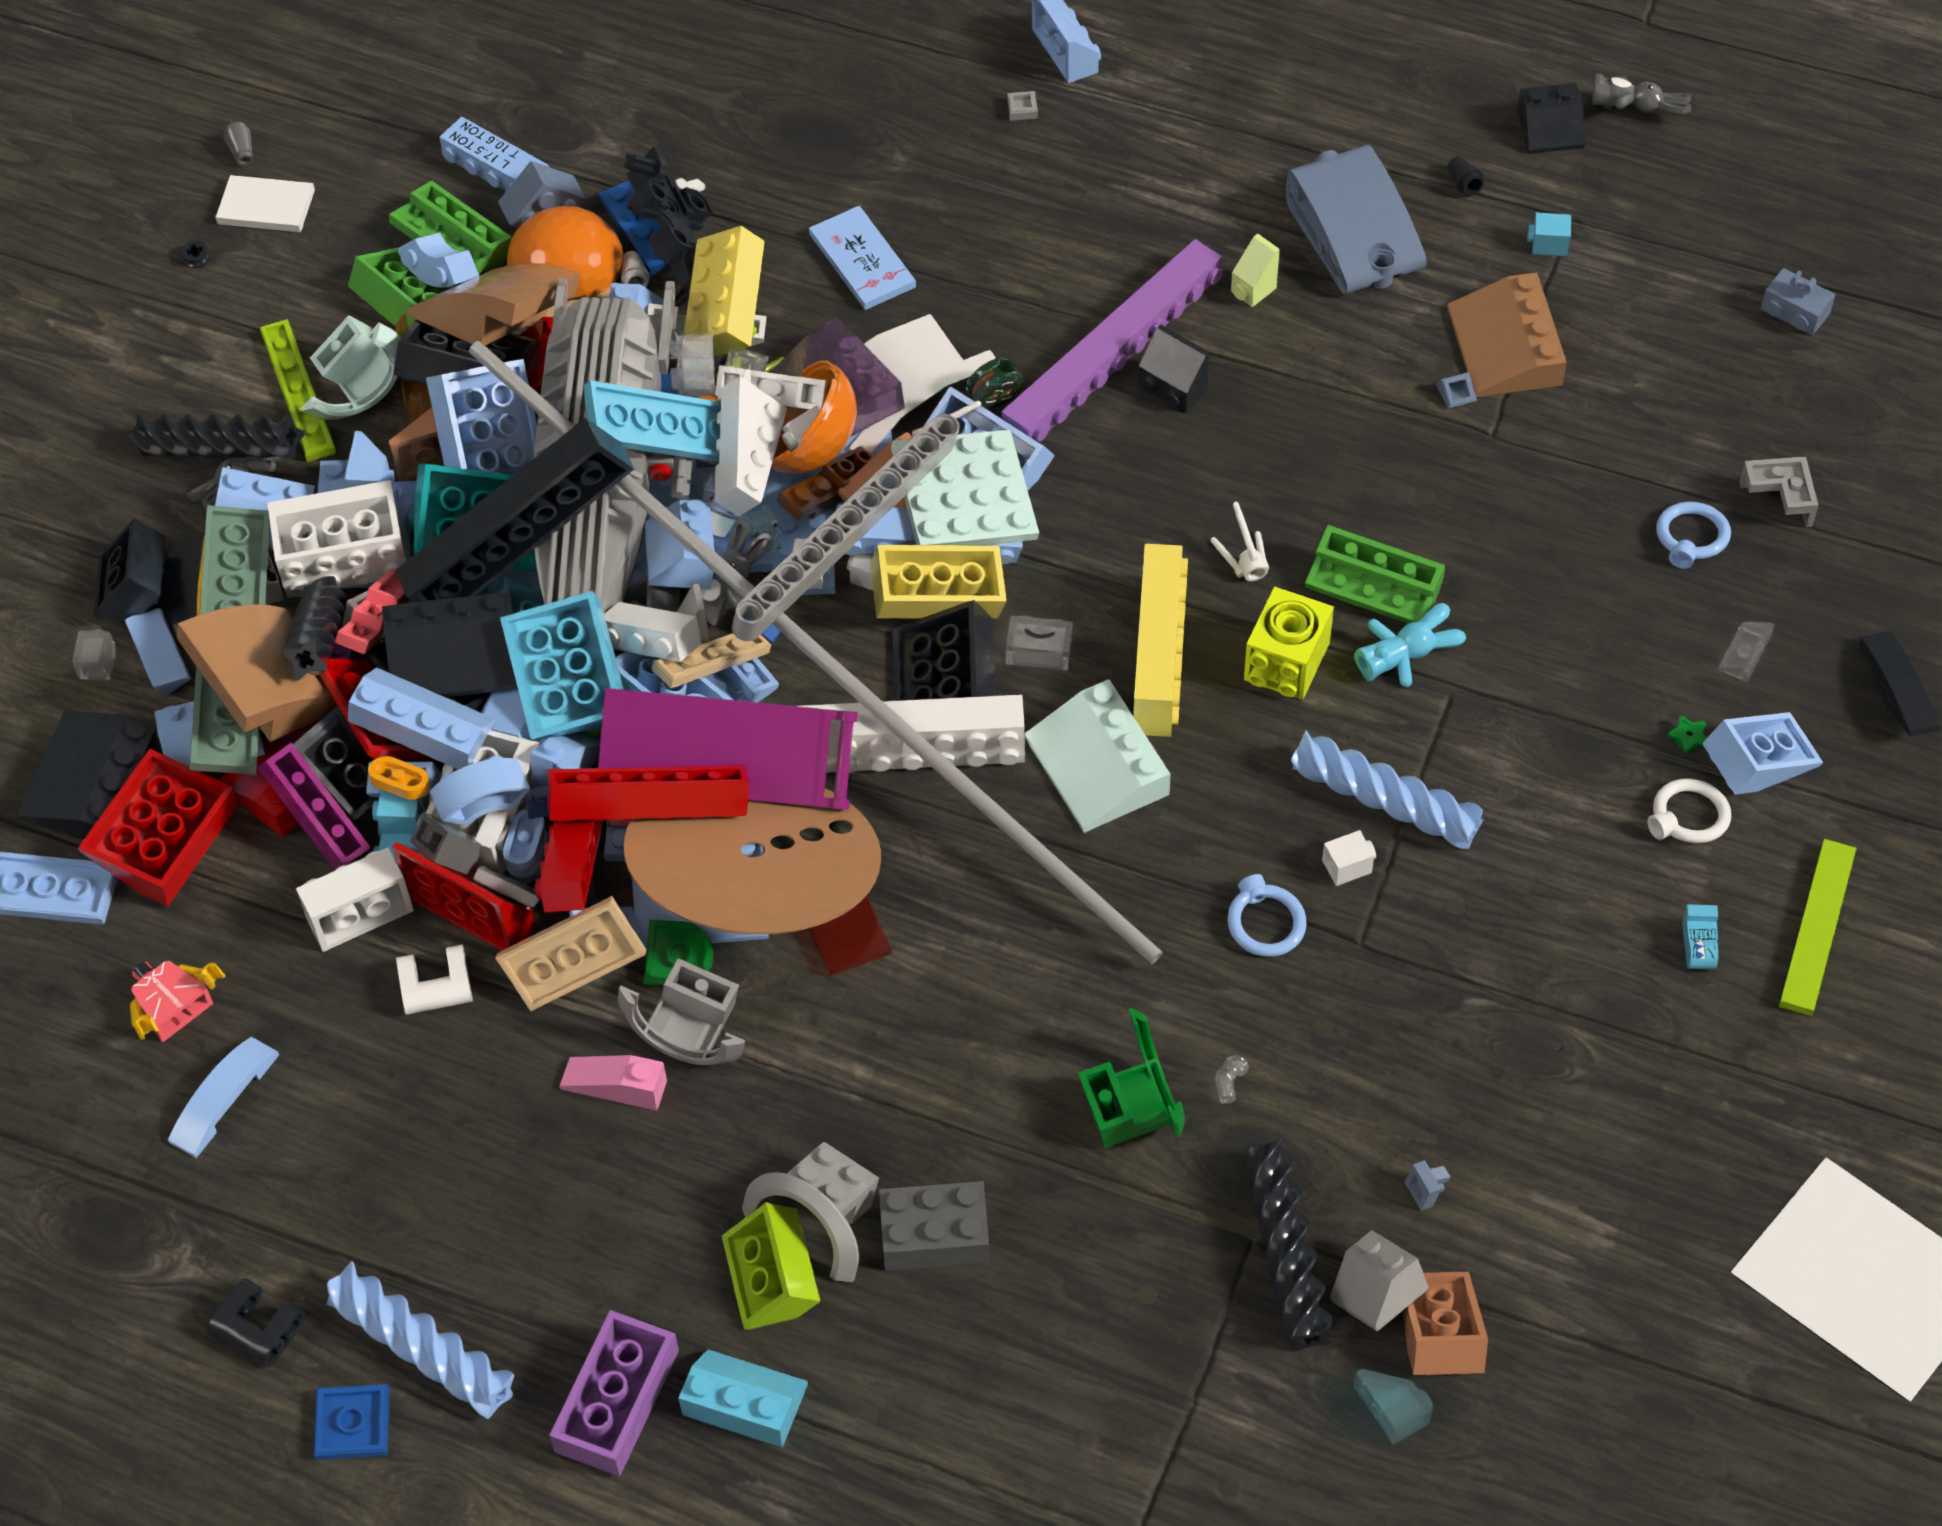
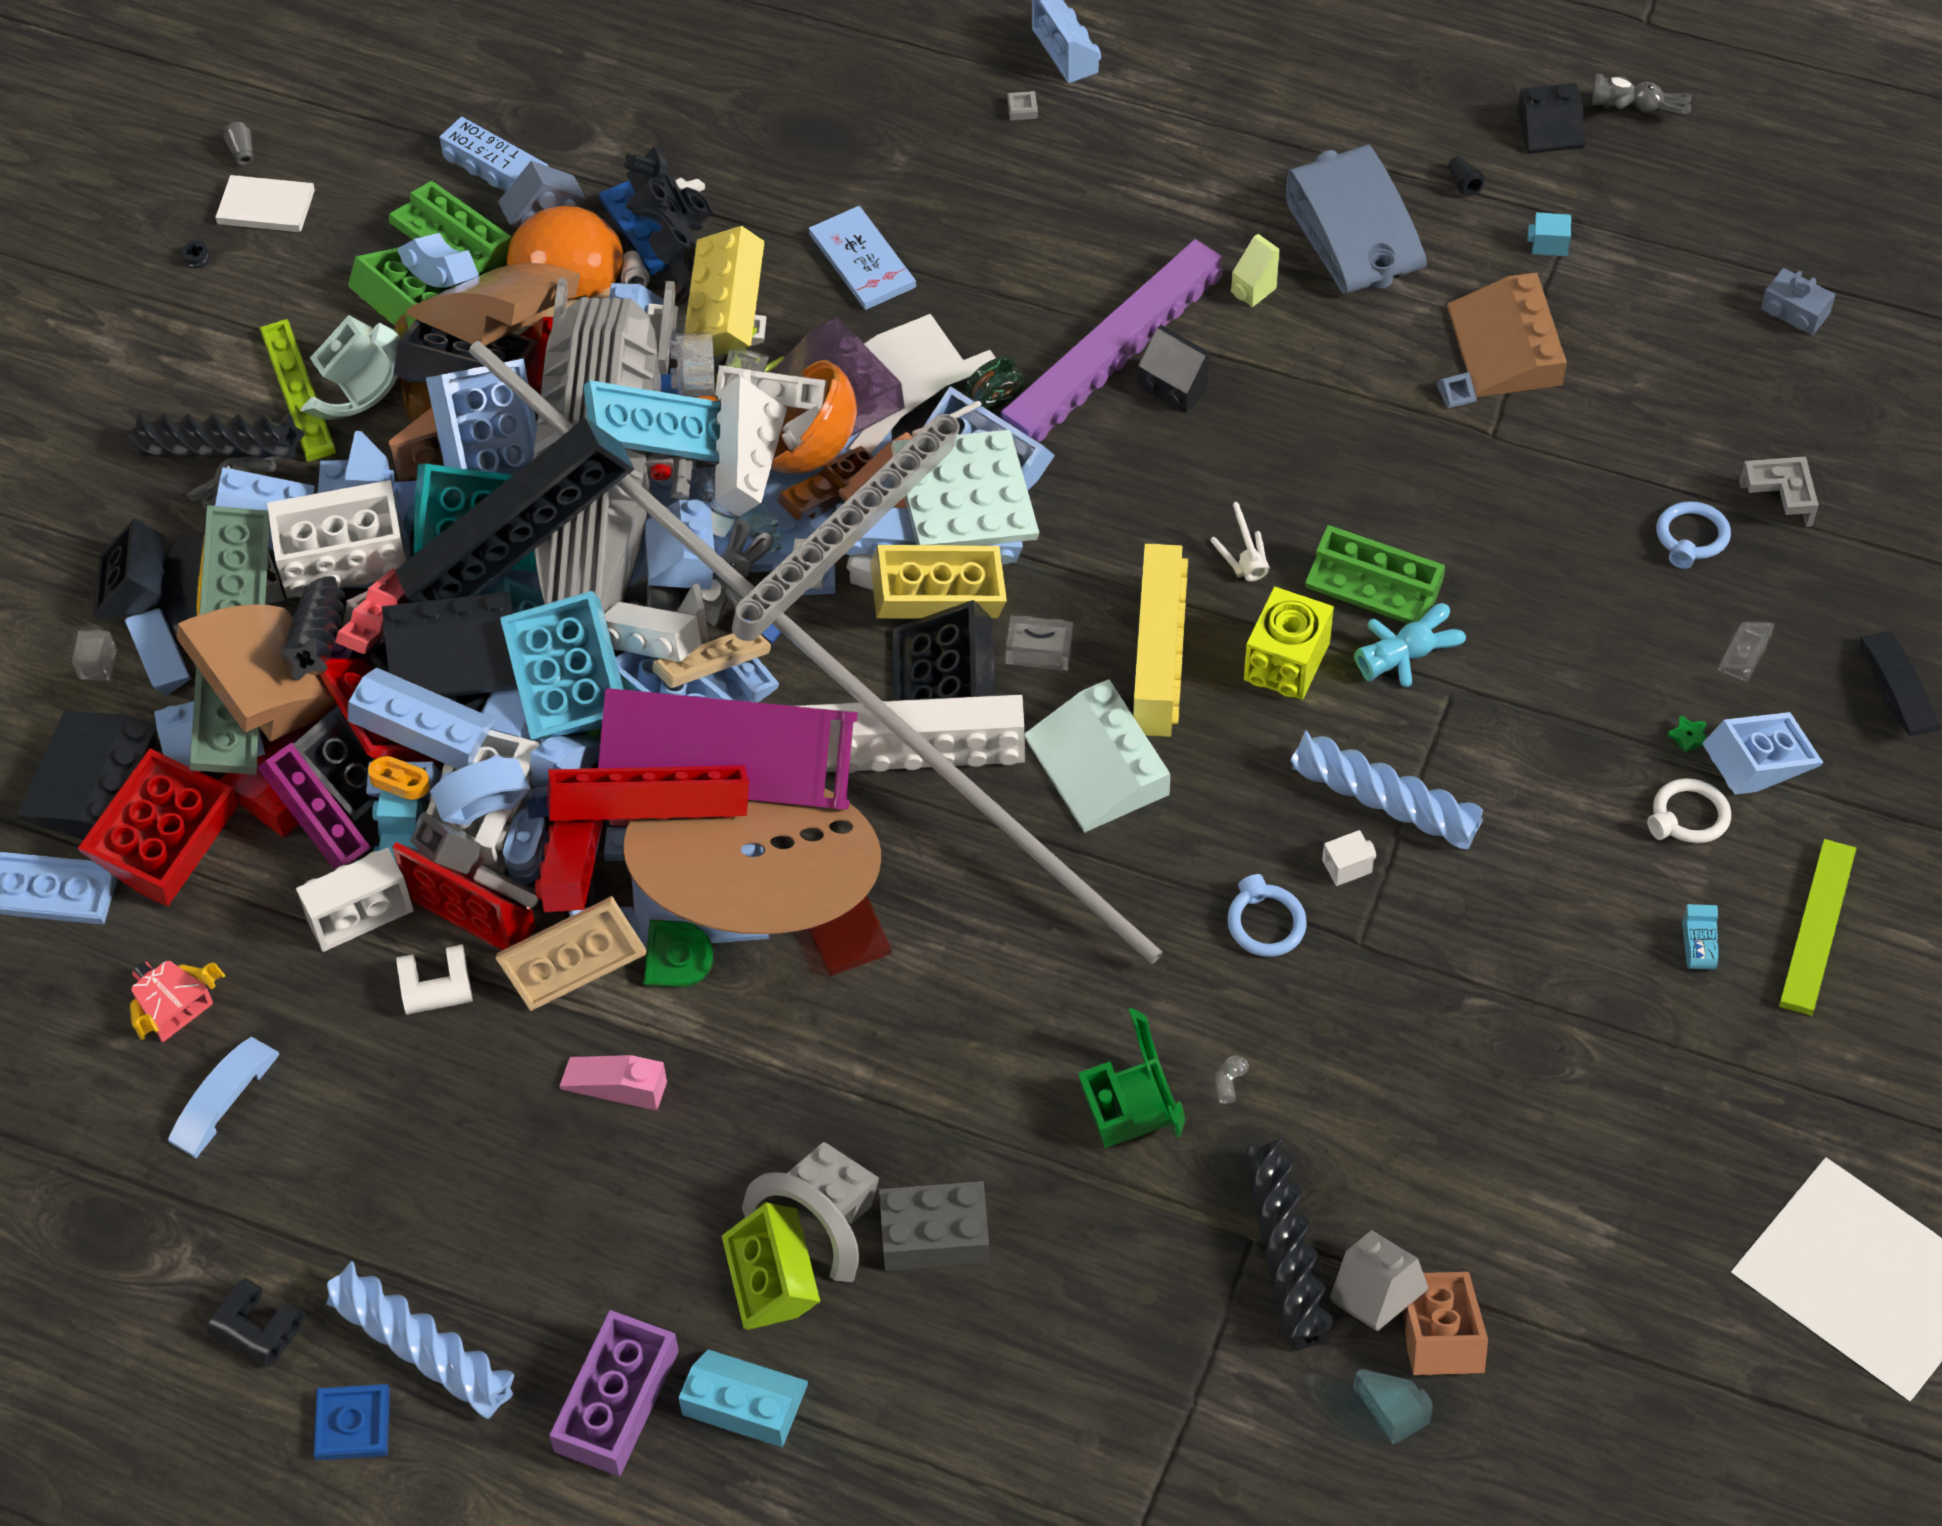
light grey piece [618,958,745,1065] -> none
sand blue tile [1404,1161,1450,1210] -> none

